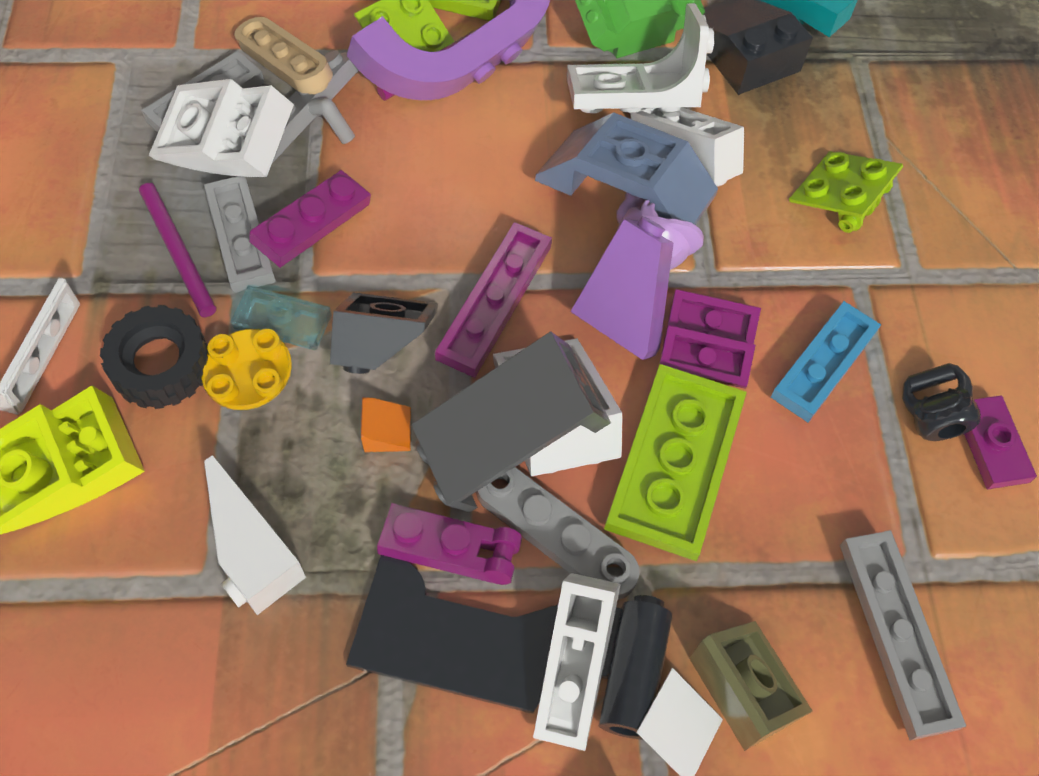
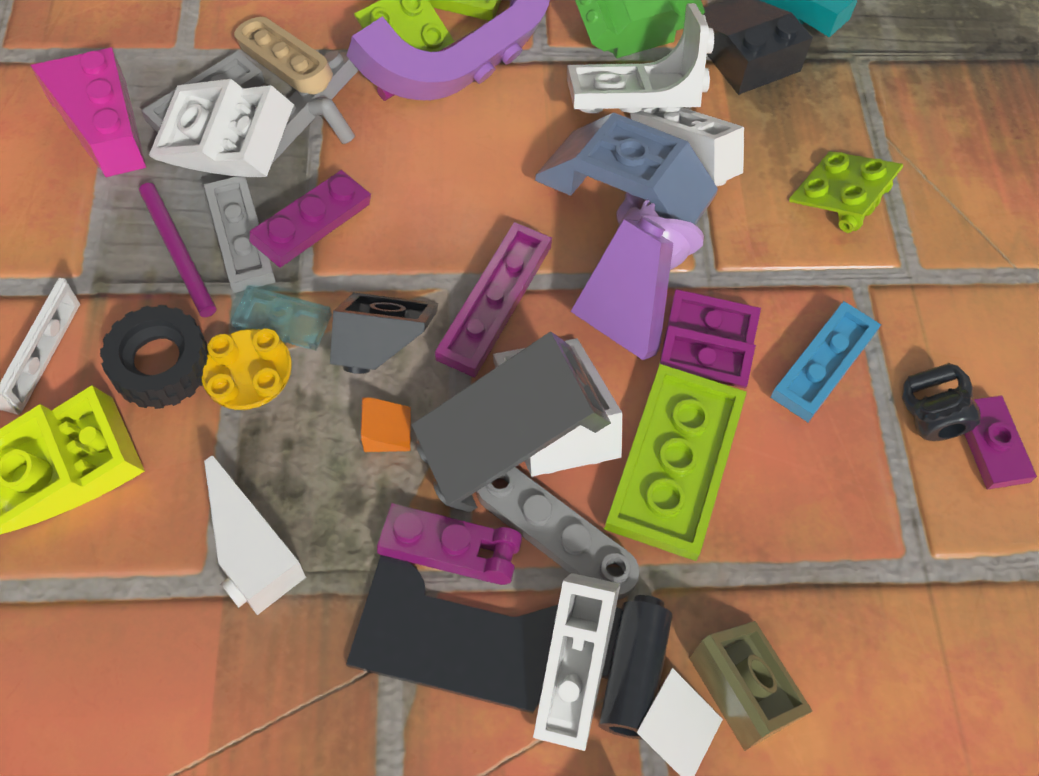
light grey plate [840,530,966,741] -> none
none -> dark pink wedge [30,47,146,177]

